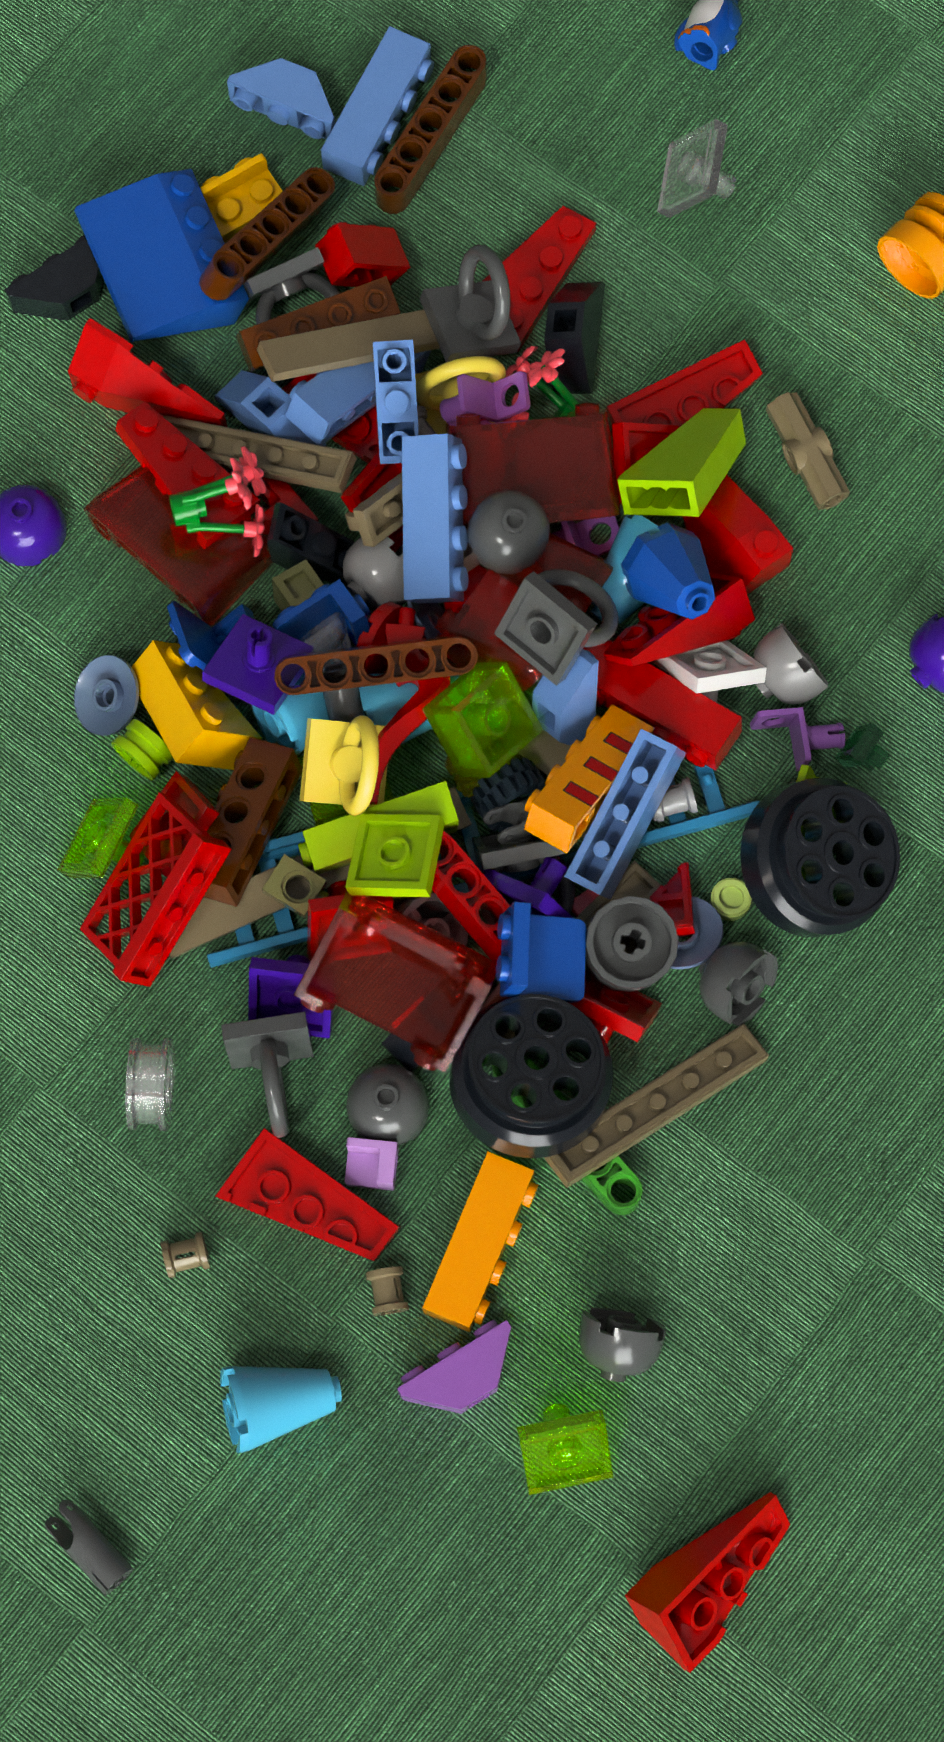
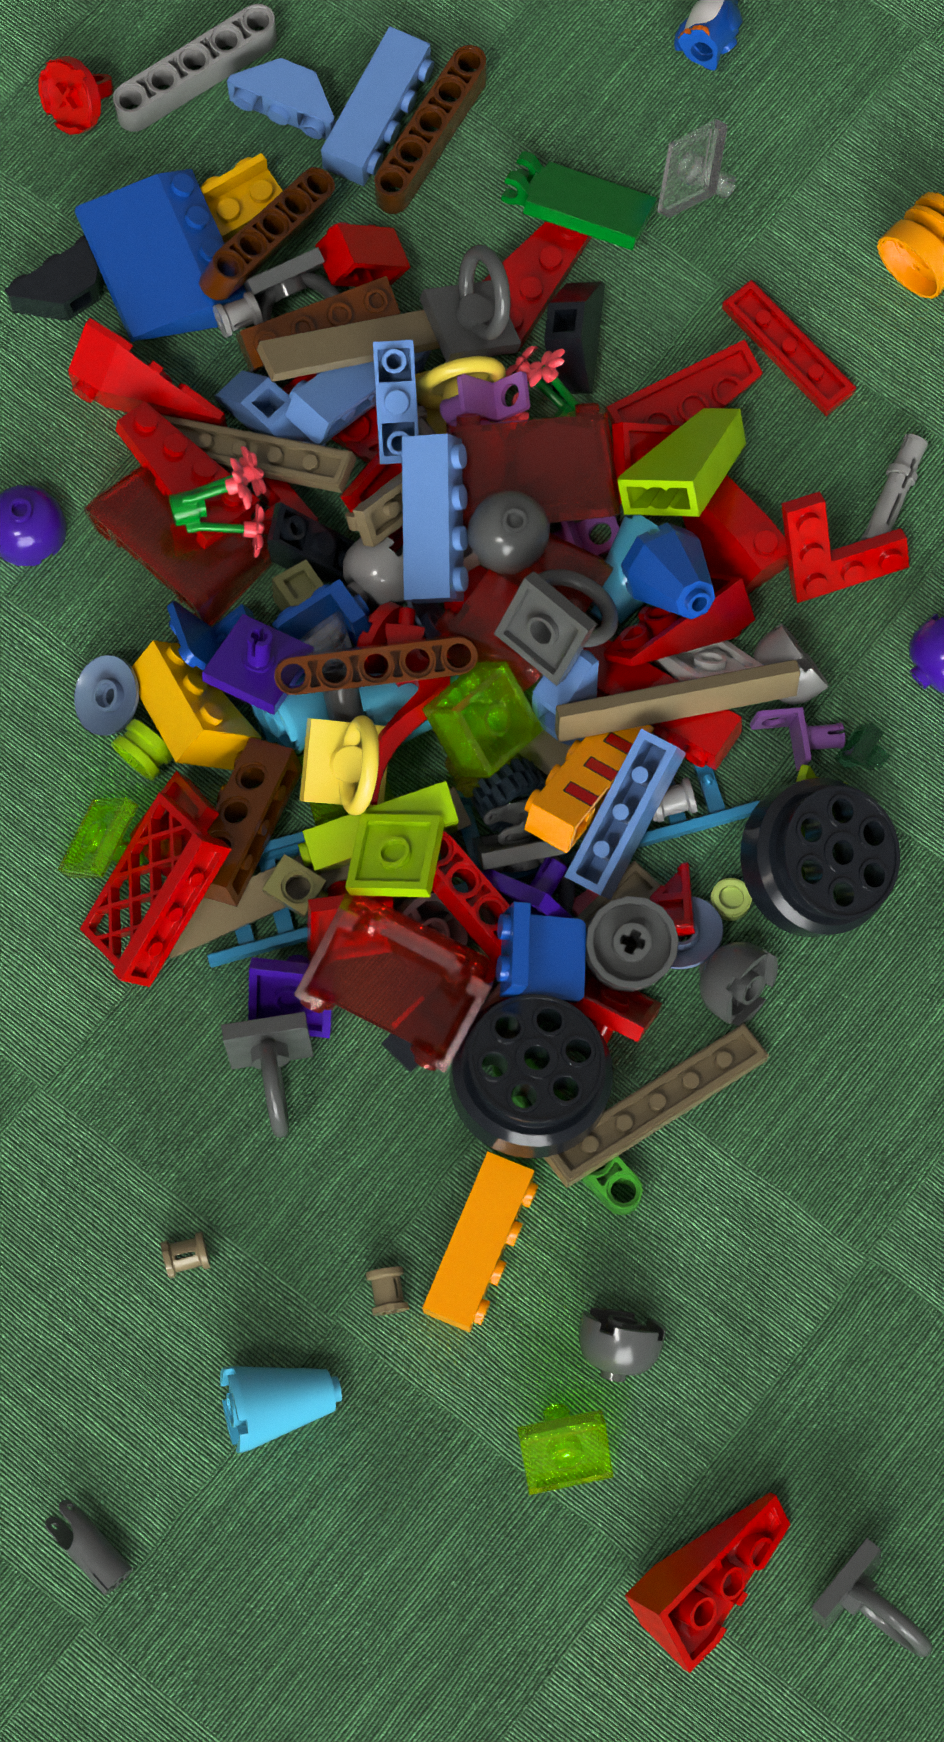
clear wheel [125,1037,175,1131] -> none
red wing [215,1128,401,1261] -> none
lavender panel [345,1137,399,1191] -> none
dark grey cylinder [346,1063,429,1147] -> none
medium lavender slope [397,1320,511,1414] -> none
dark tan piece [766,392,850,510] -> none
none -> red tile [38,56,114,135]
none -> light grey beam [113,4,277,132]
none -> light grey bush [213,291,263,338]
none -> green tile [501,151,657,251]
none -> dark tan tile [555,660,800,742]
none -> red tile [722,279,856,416]
none -> red plate [781,491,909,603]
none -> dark grey tile [812,1538,933,1657]
none -> light grey pin [861,434,928,541]

